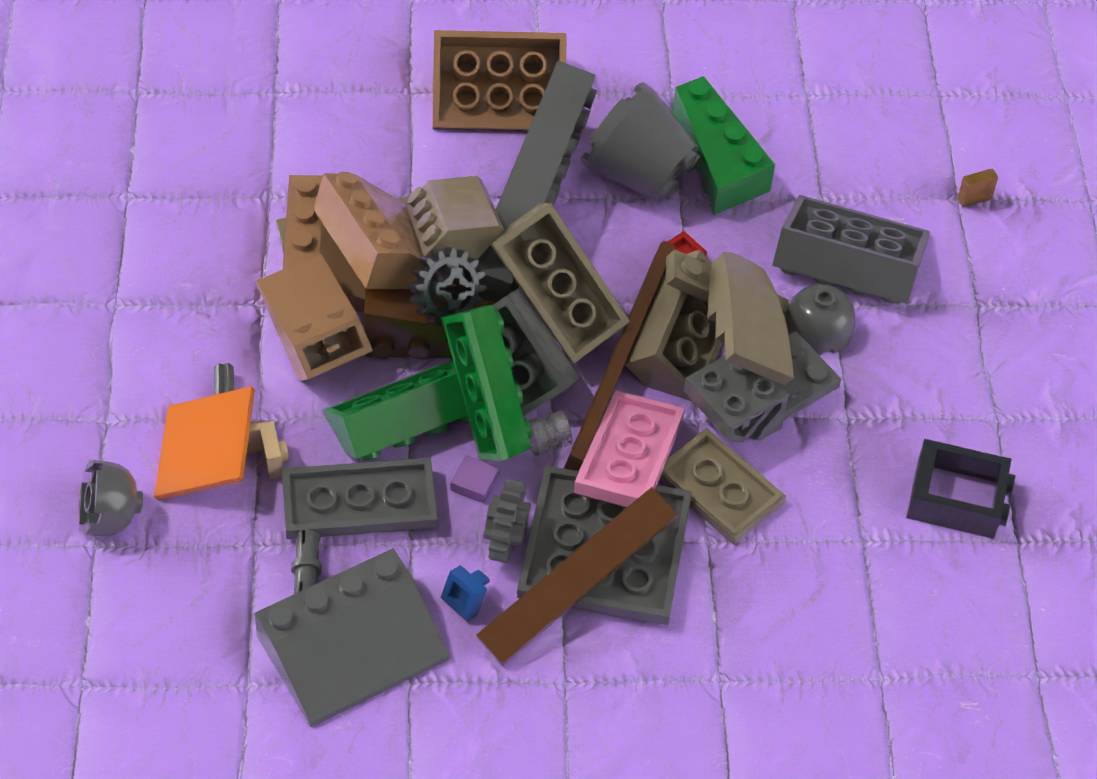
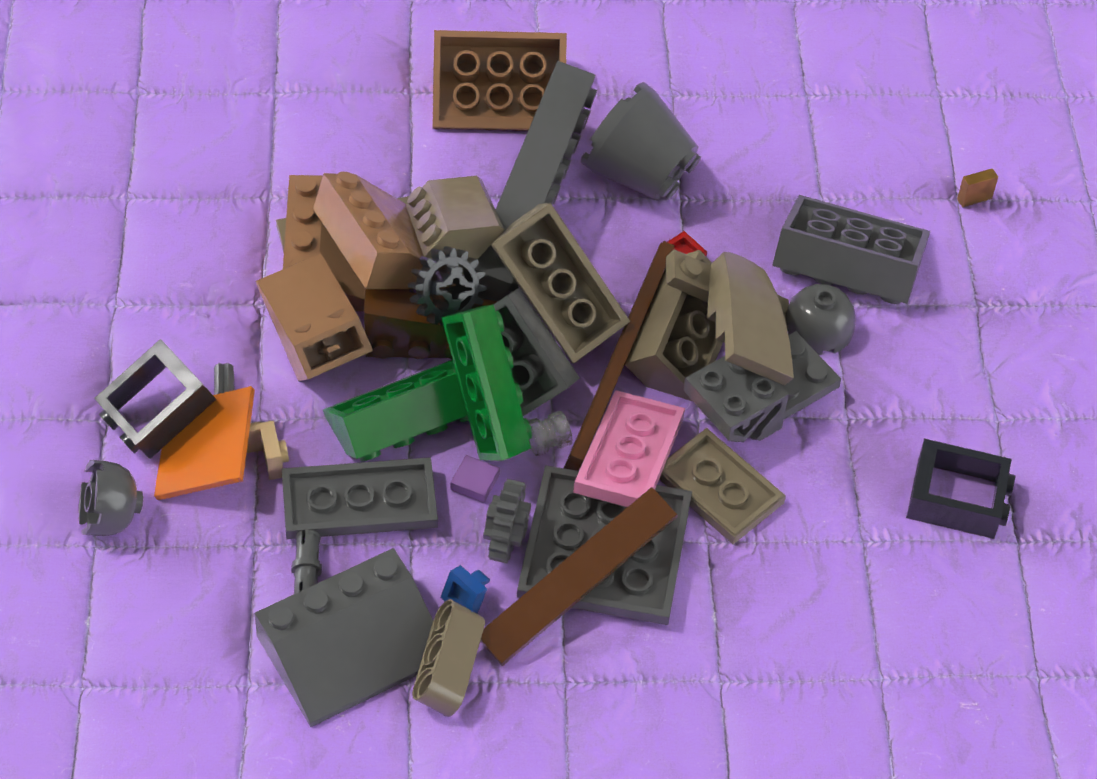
green wedge [672,76,775,215] -> none
none -> black window [94,339,216,459]
none -> dark tan beam [412,599,485,717]

